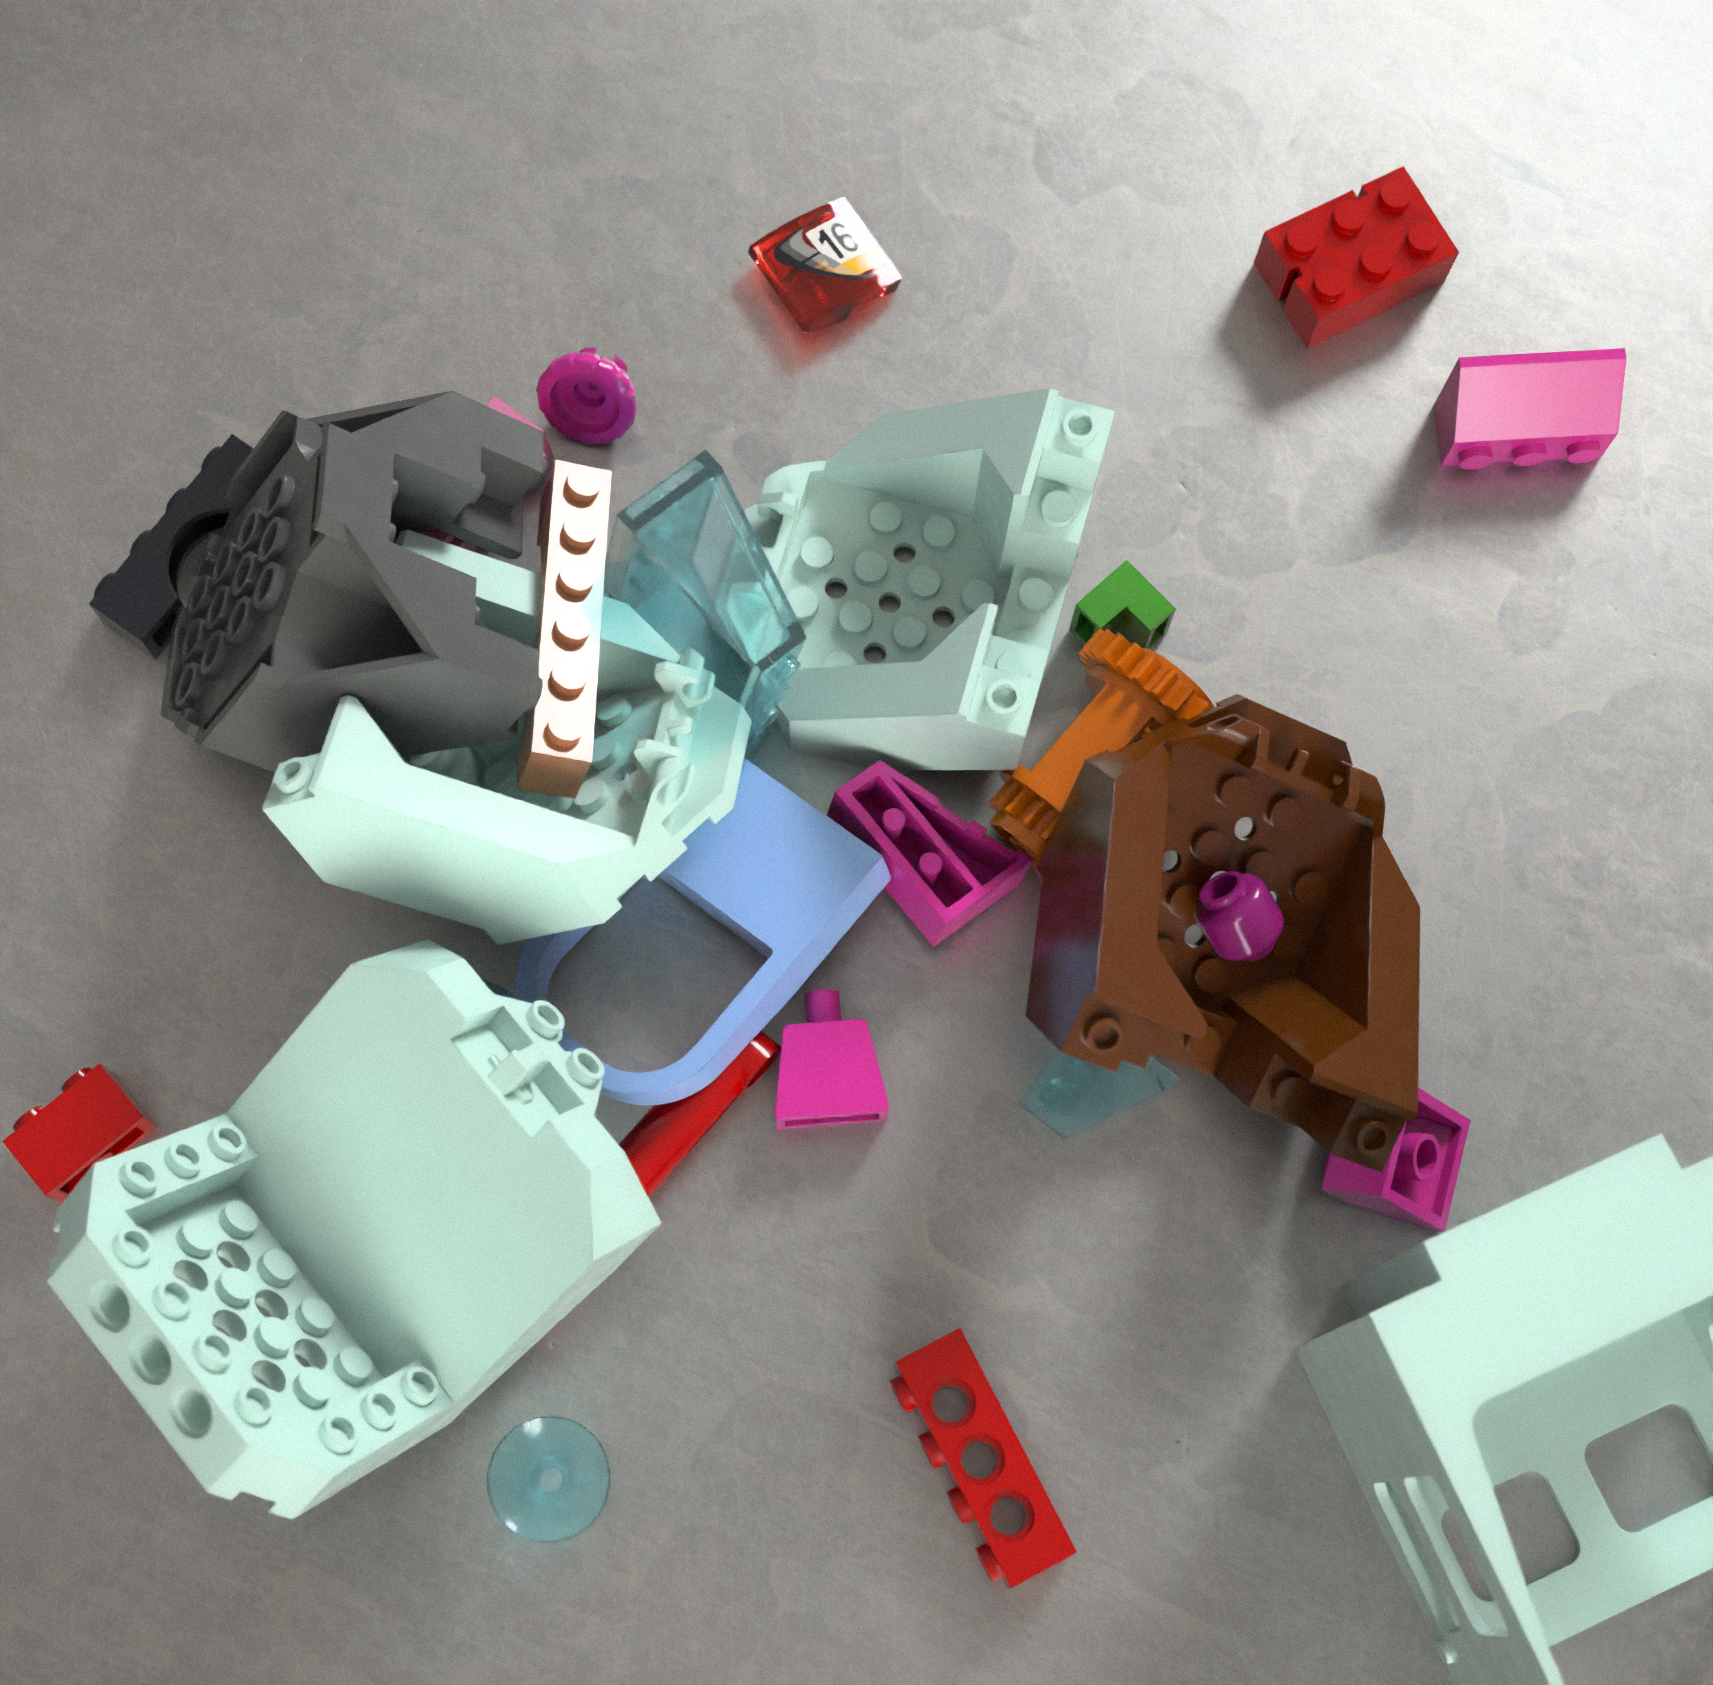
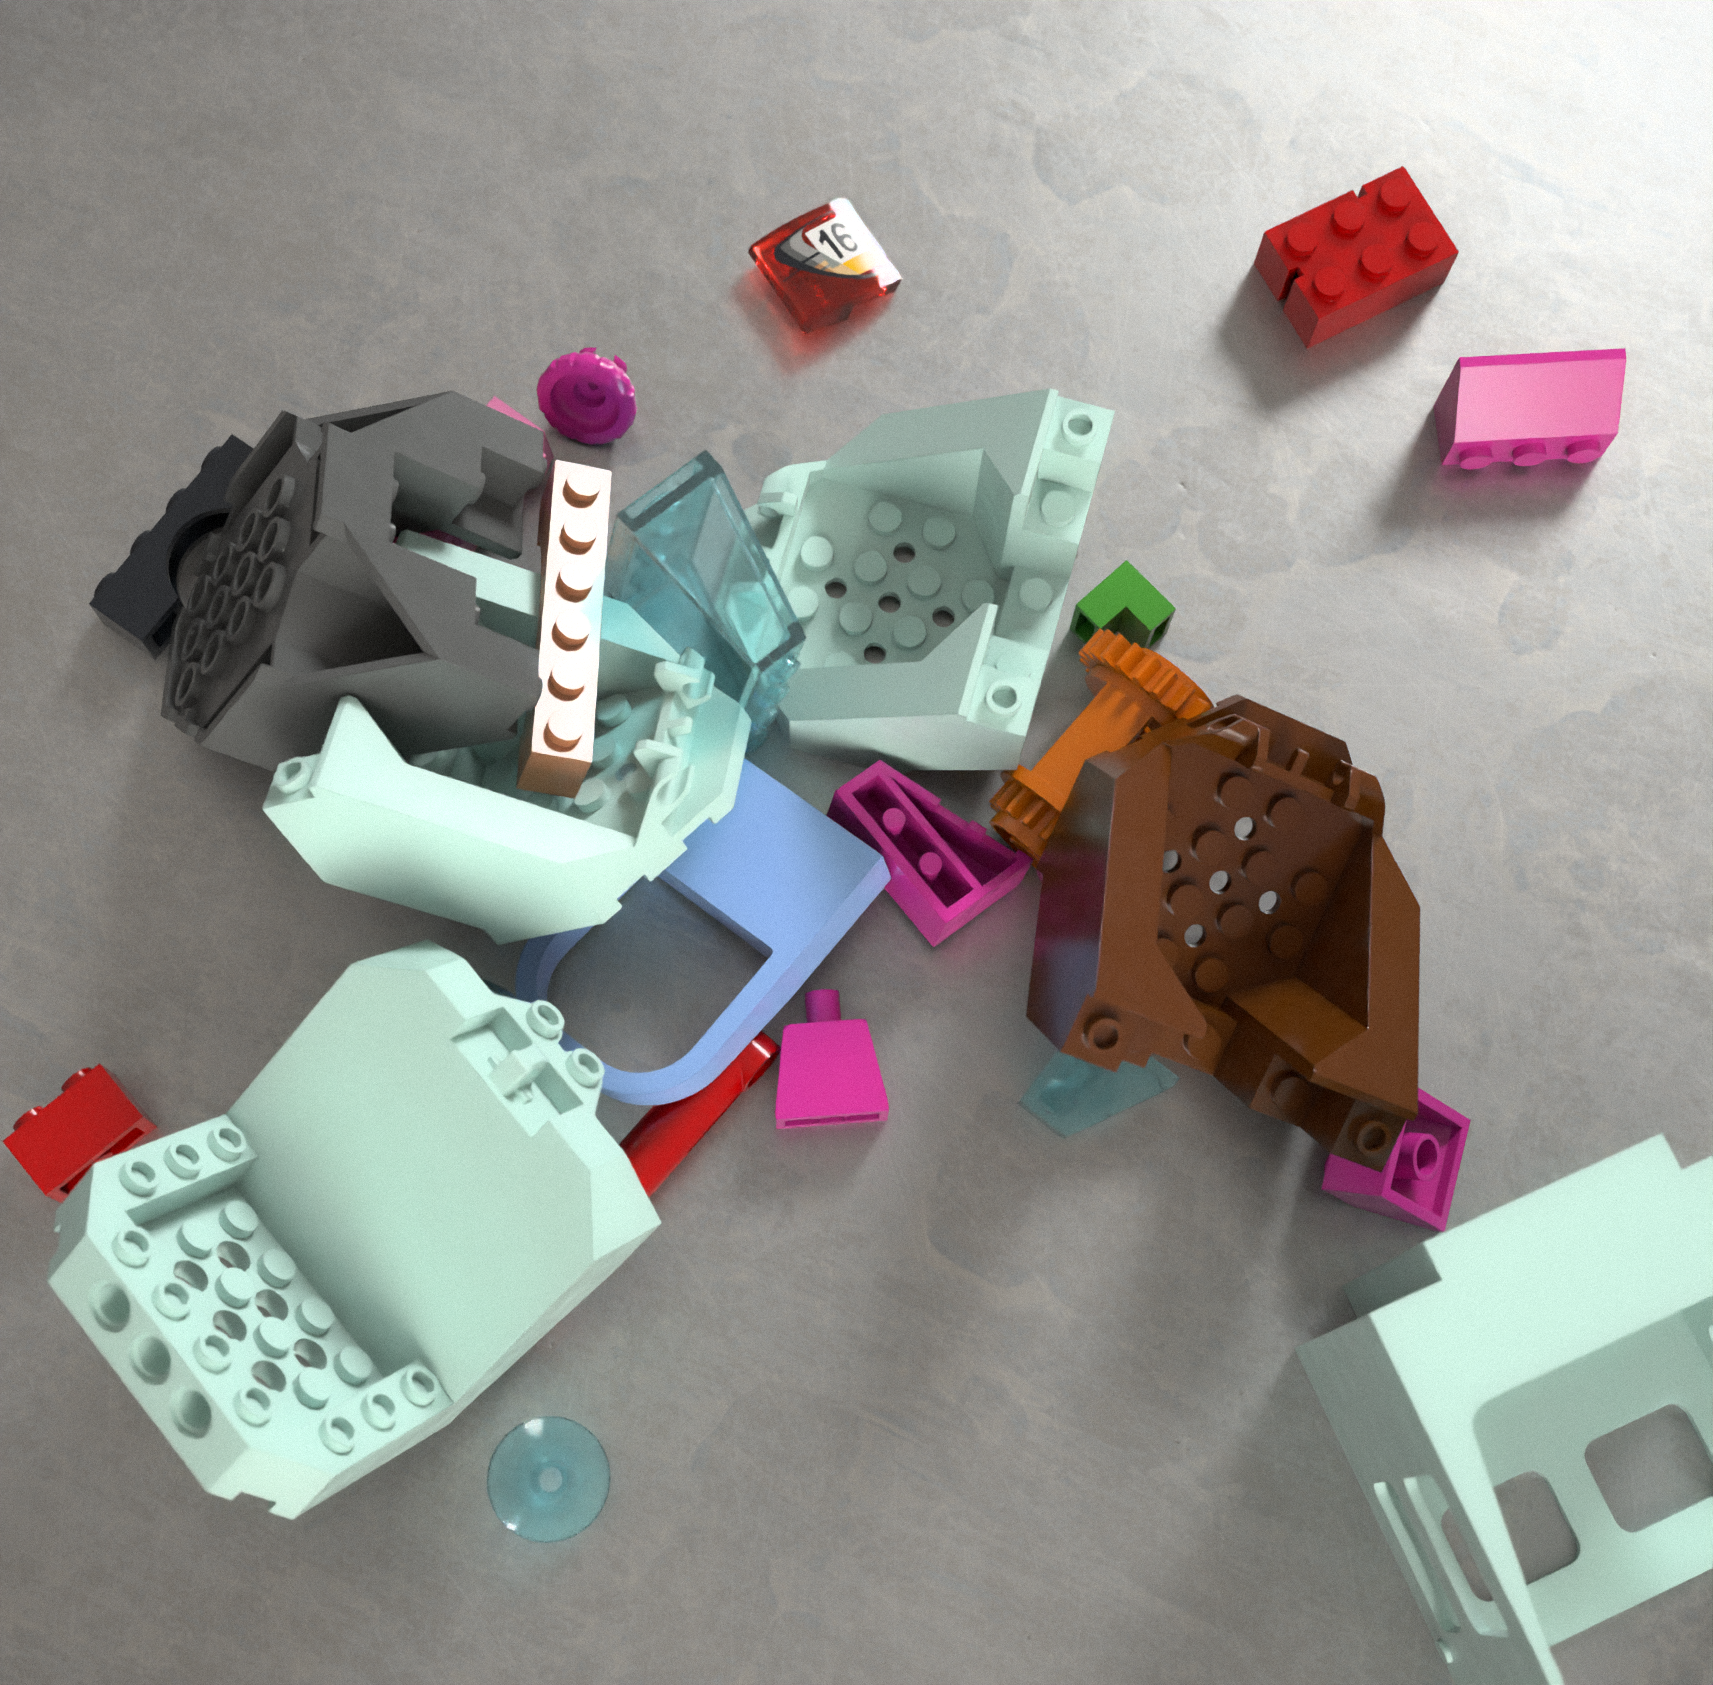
red brick [889,1328,1077,1588] -> none
magenta head [1194,871,1284,961] -> none

